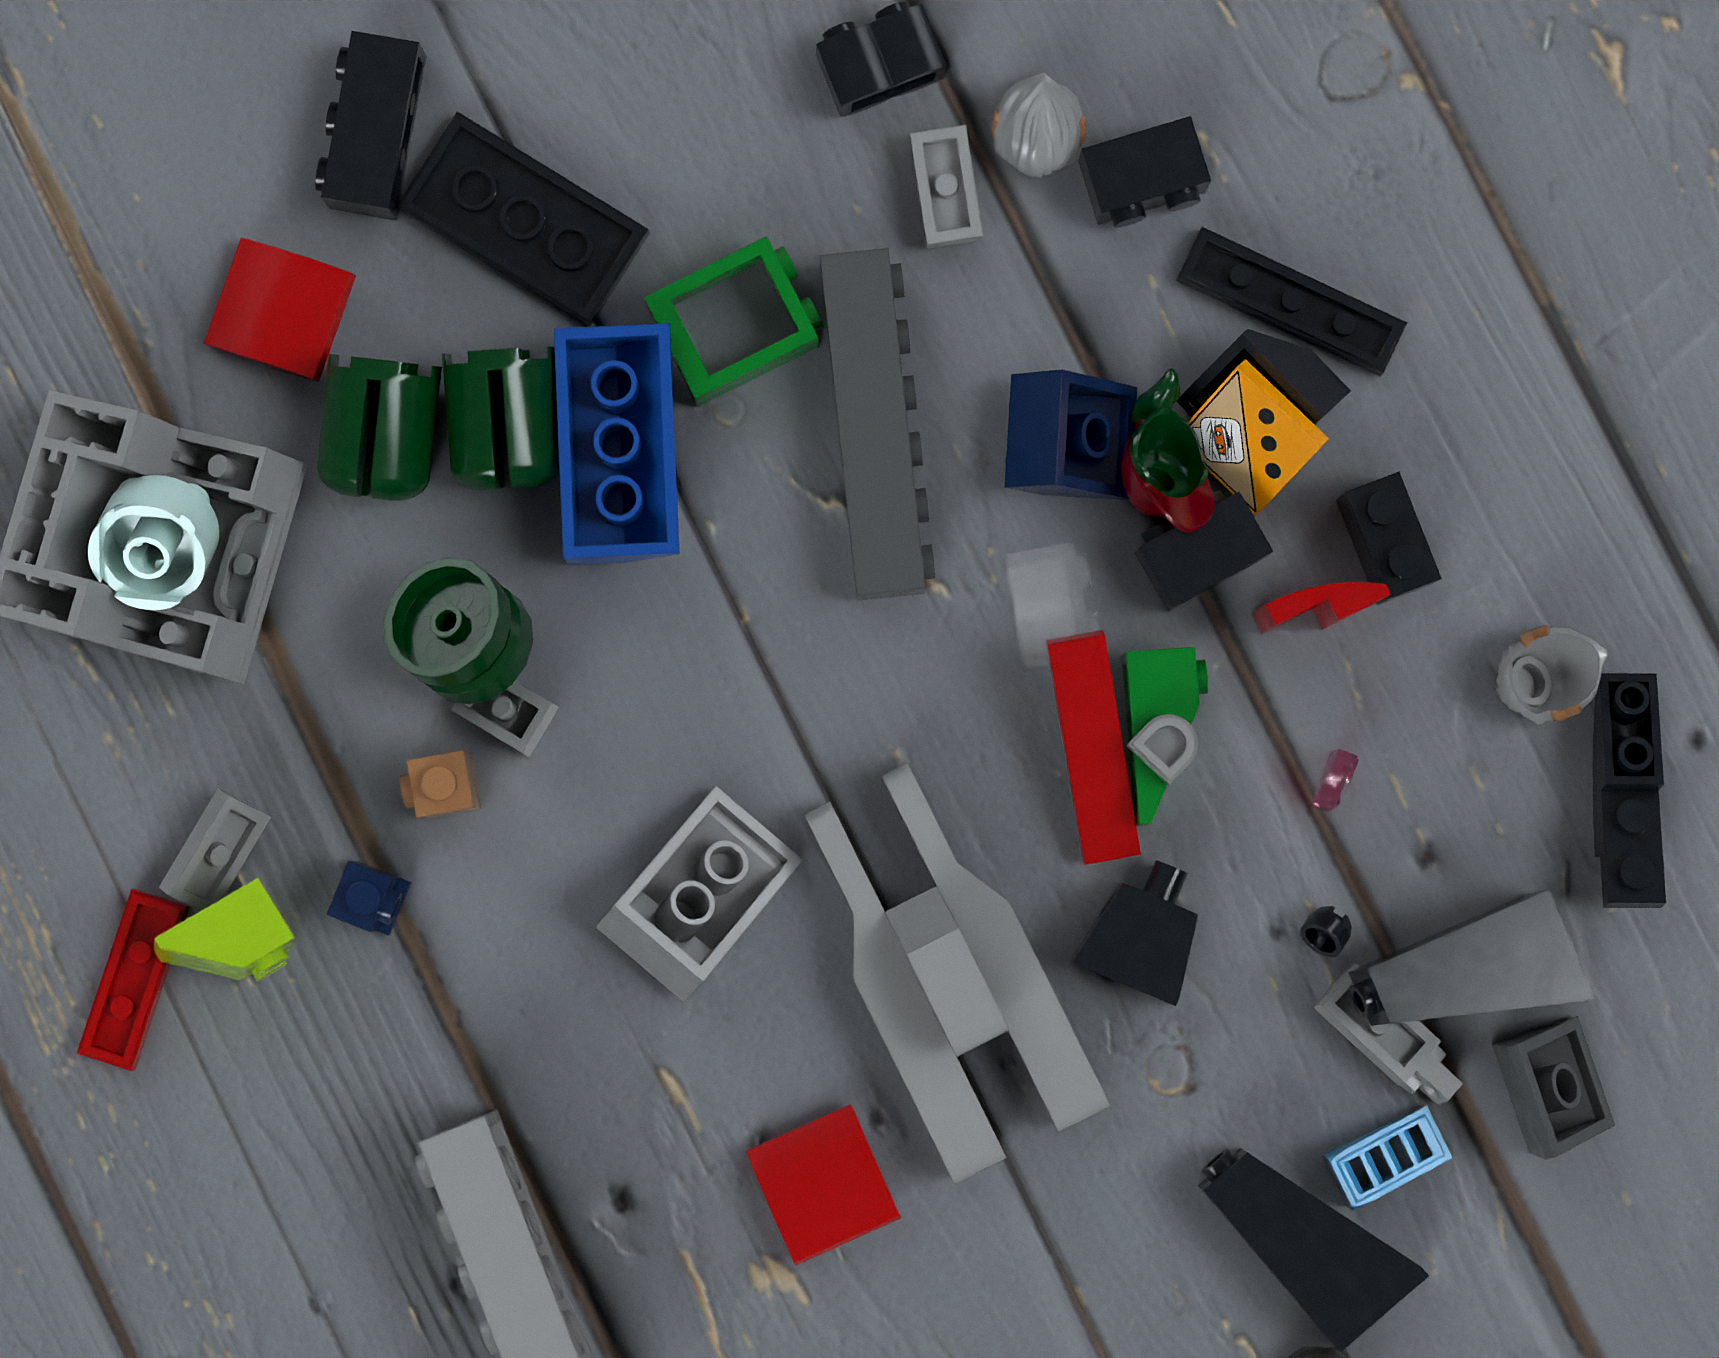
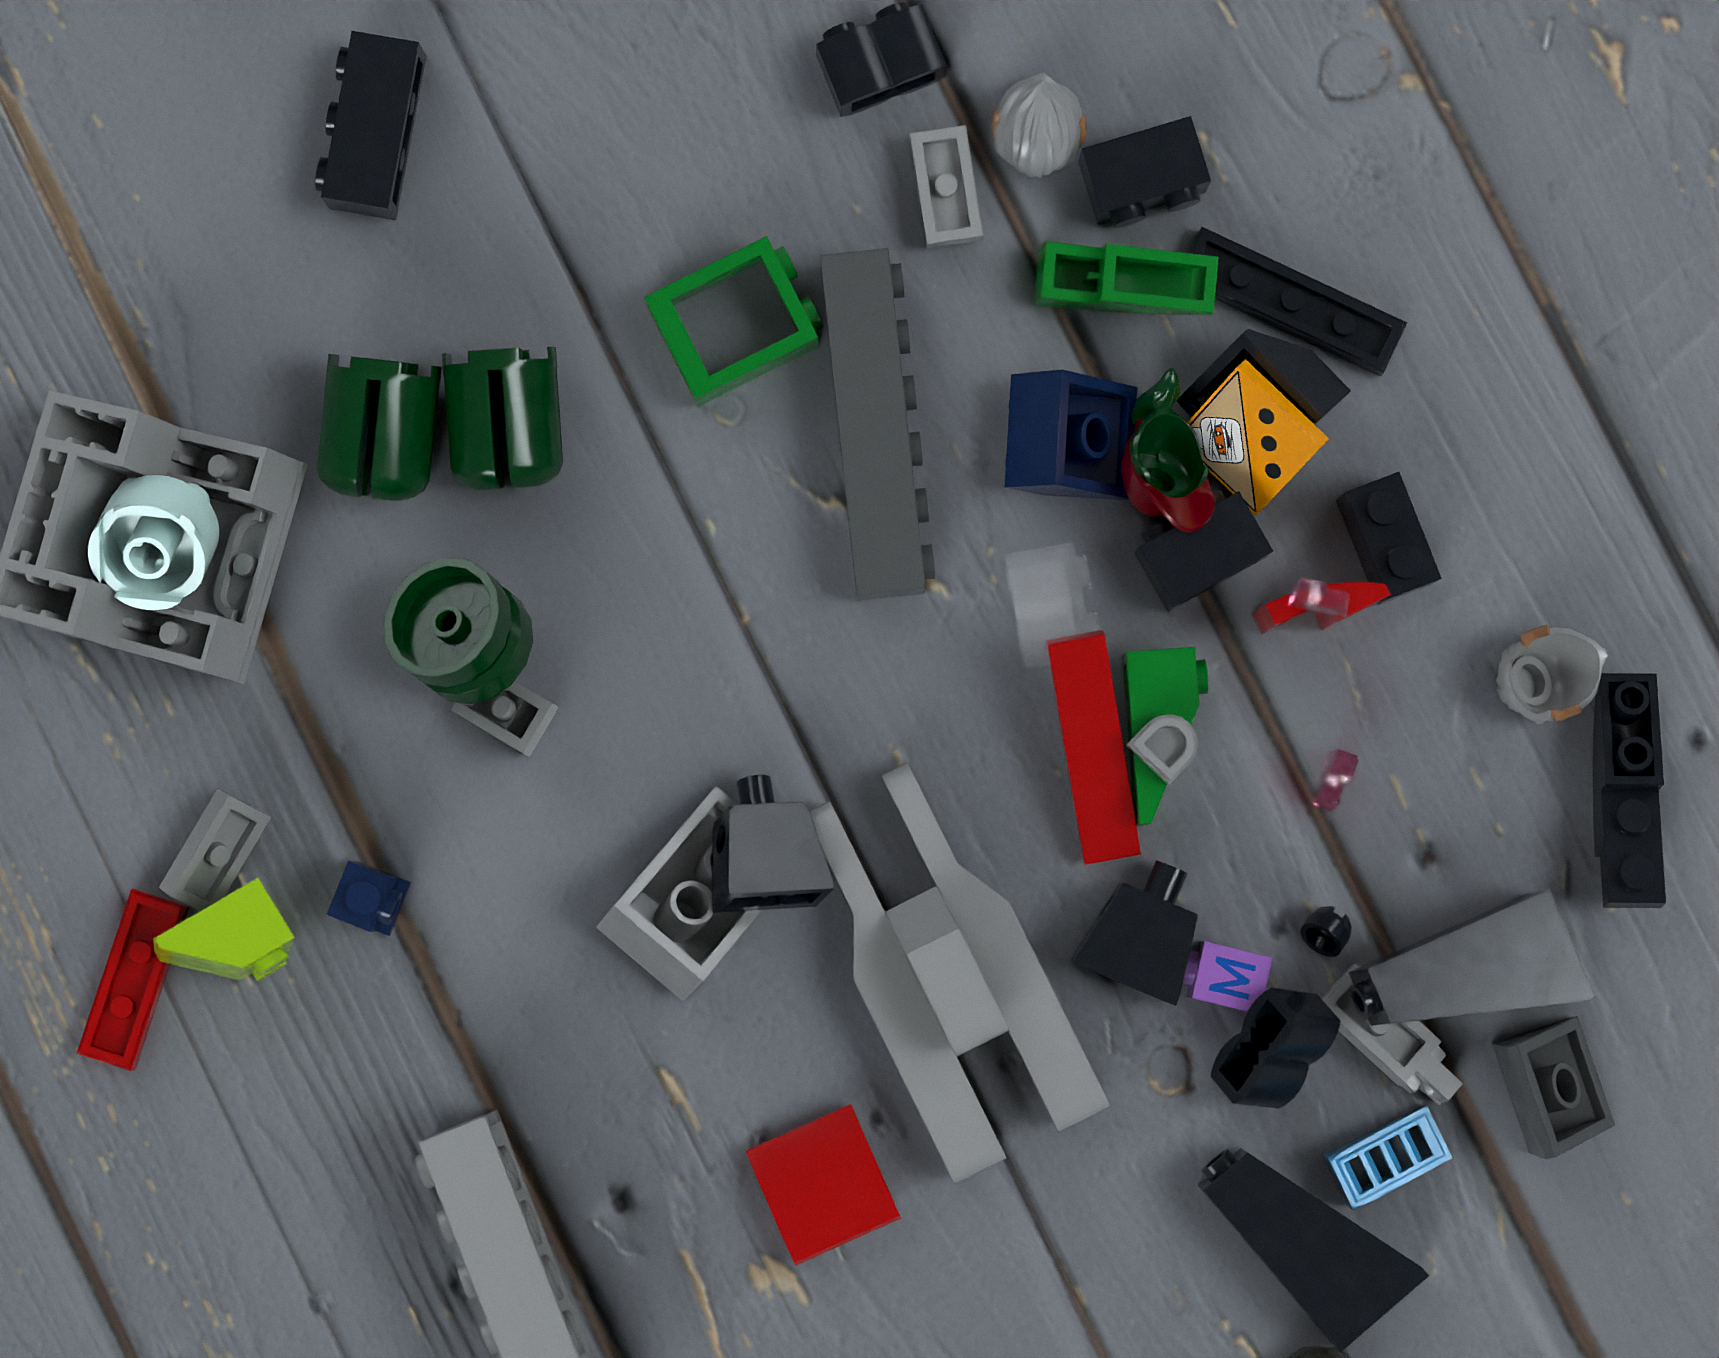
red slope [203,237,356,382] -> none
black tile [397,111,650,327] -> none
medium nougat brick [400,750,481,819] -> none
blue slope [554,323,680,565] -> none
none -> black torso [711,775,834,913]
none -> green slope [1034,241,1219,315]
none -> medium lavender brick [1183,941,1273,1012]
none -> black brick [1210,988,1340,1109]
none -> clear pink tile [1288,578,1350,618]

